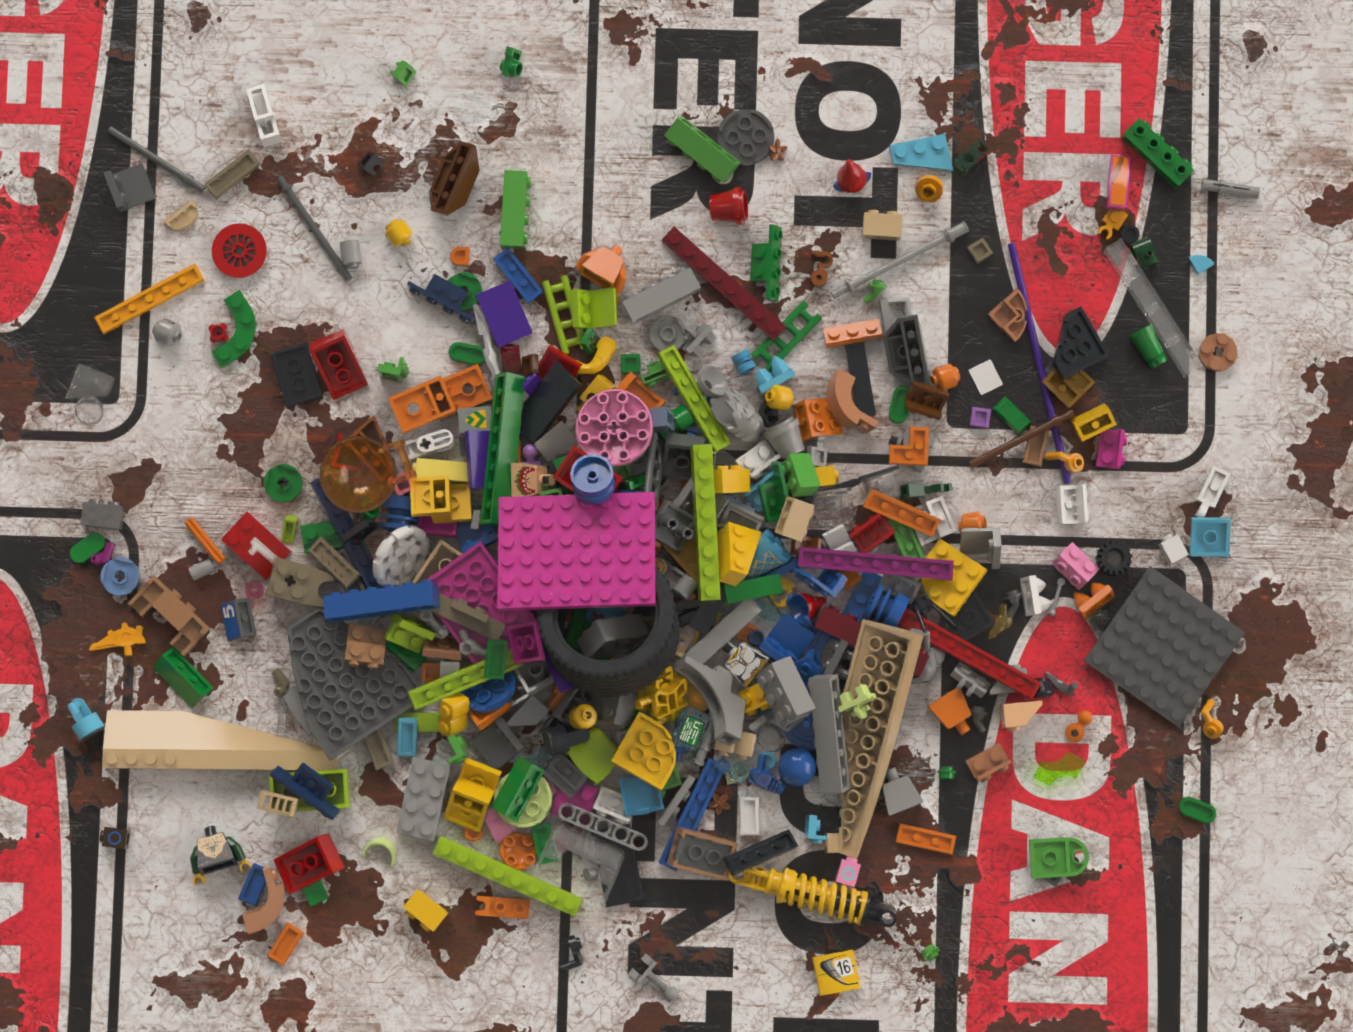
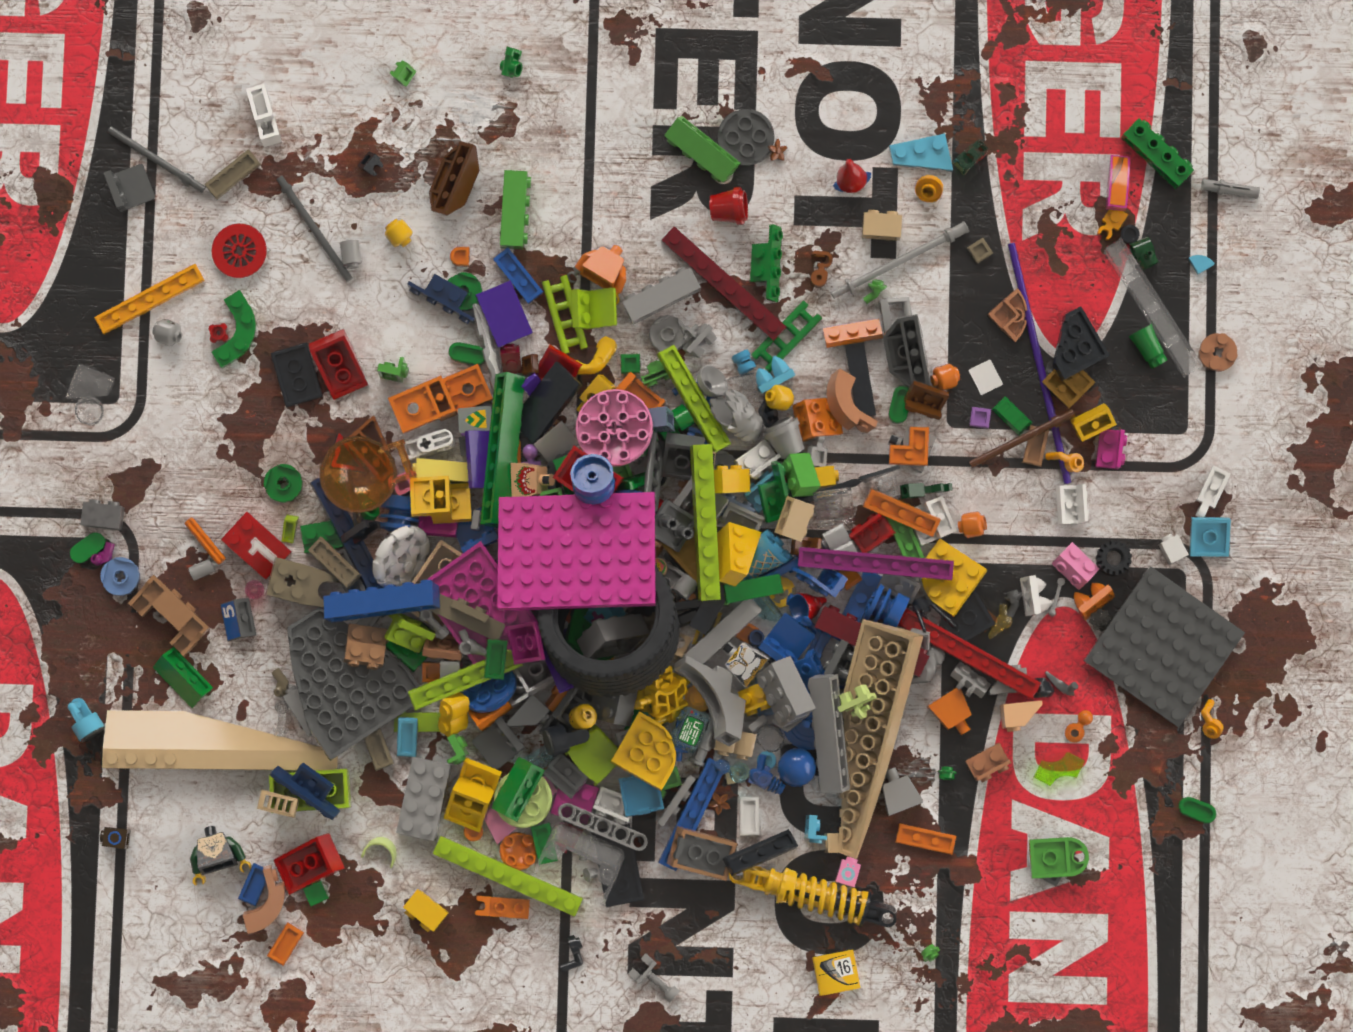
light orange piece [89,623,146,656] -> none
tan tile [163,199,198,231] -> none
green tile [580,328,600,355] -> none
light grey bracket [960,527,1002,569] -> none
dark grey plate [969,706,988,733] -> none

